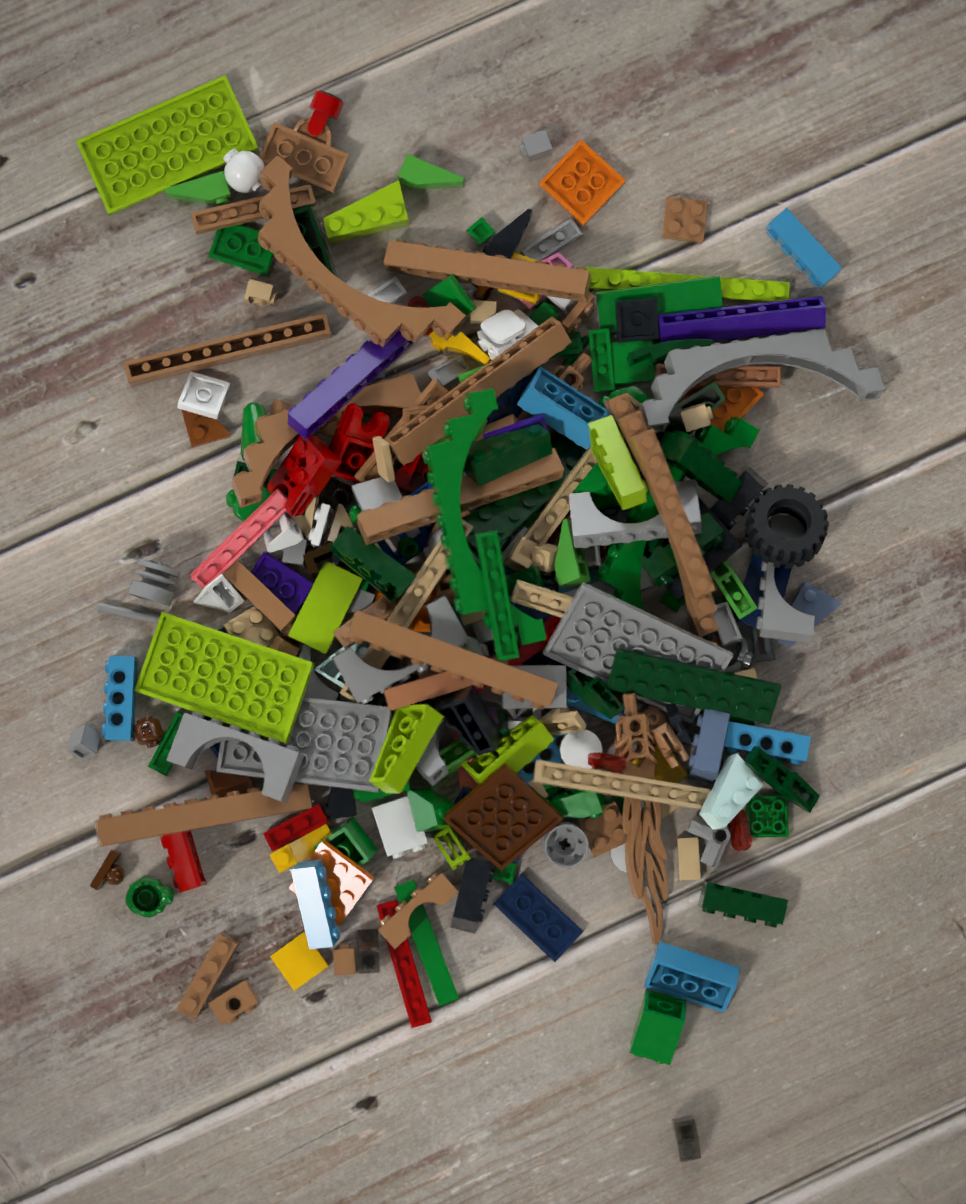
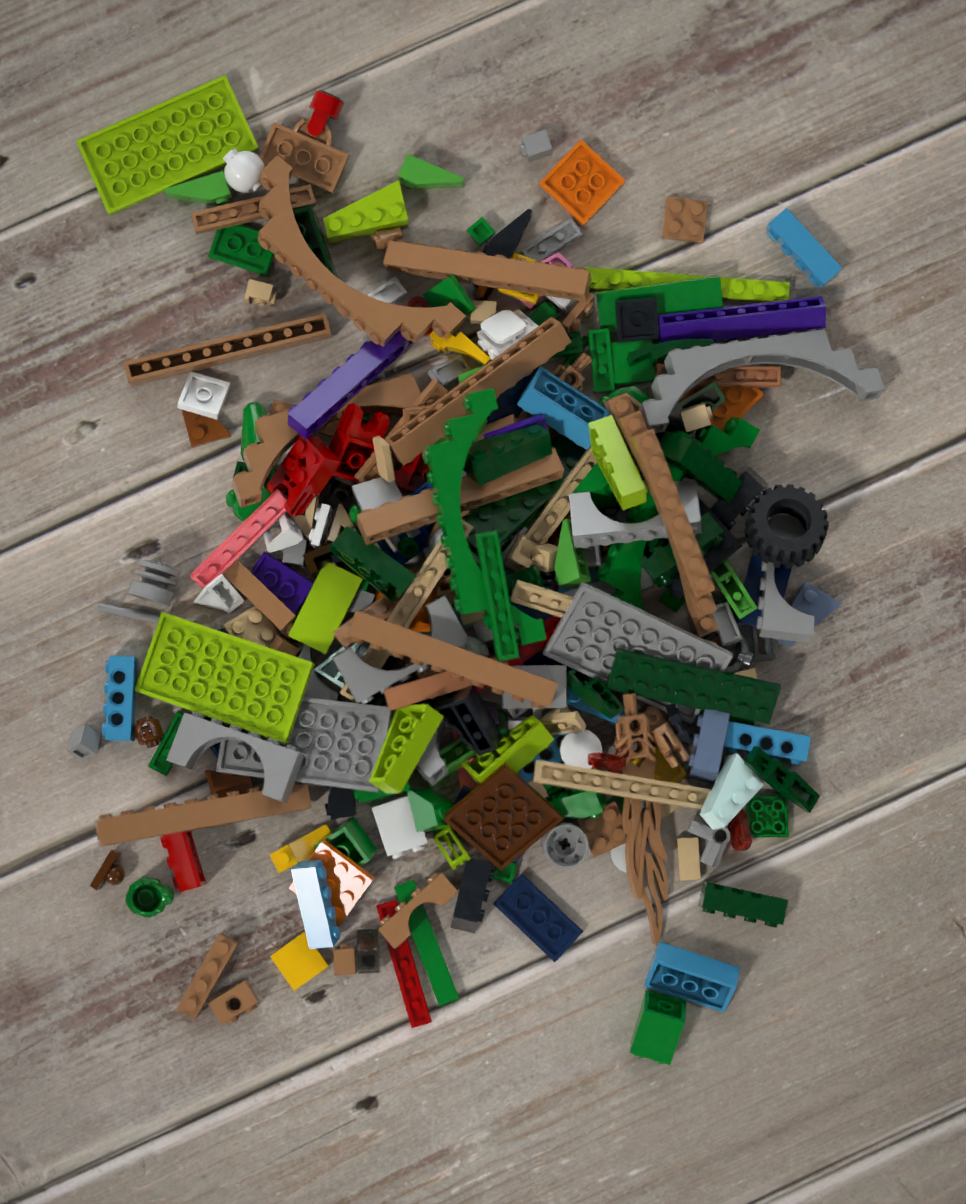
red plate [263,804,329,852] -> none
clear smoke slope [672,1115,701,1162] -> none
none -> medium nougat cone [371,227,403,250]

